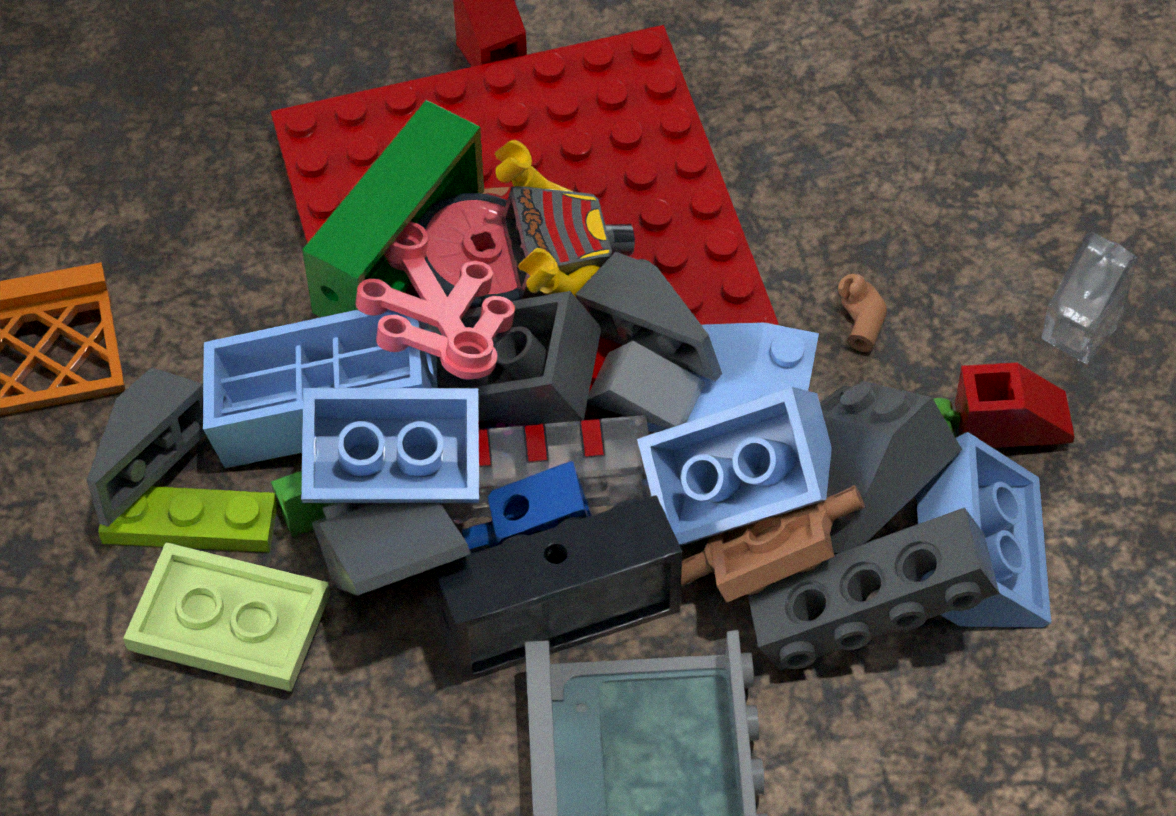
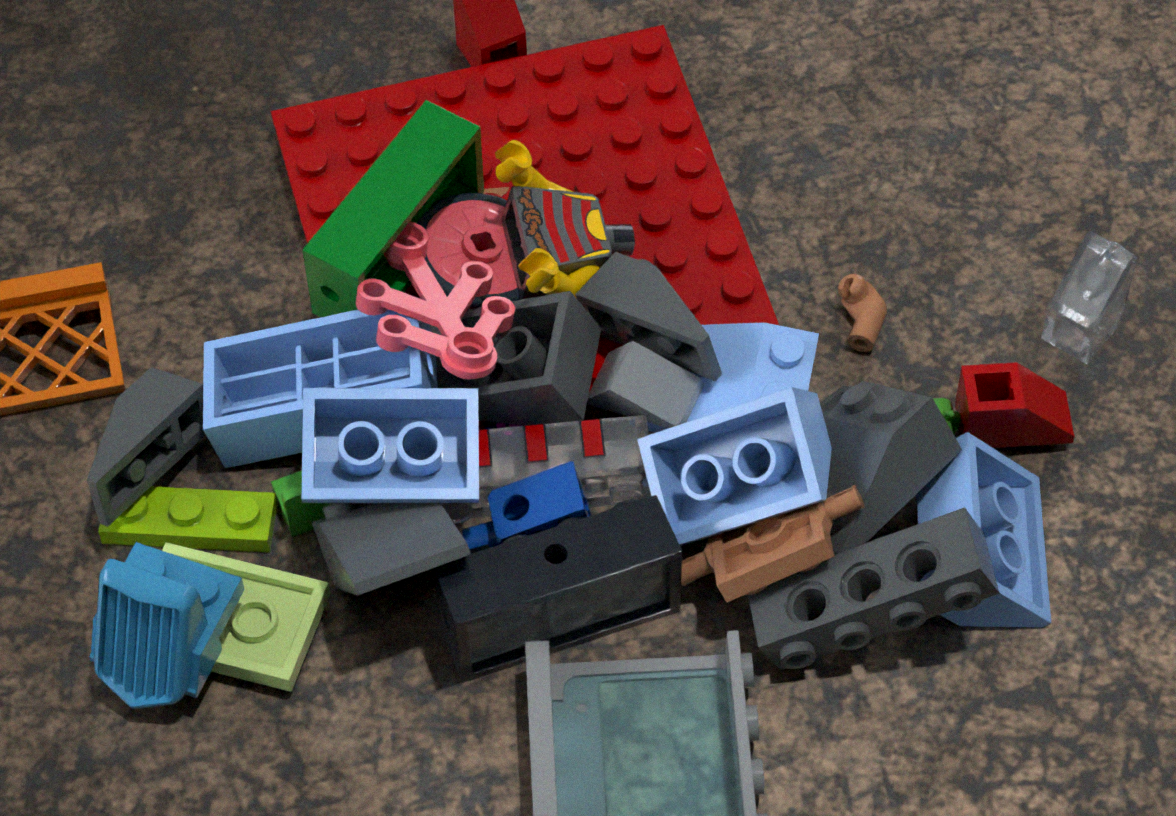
none -> dark azure piece [89,542,245,709]

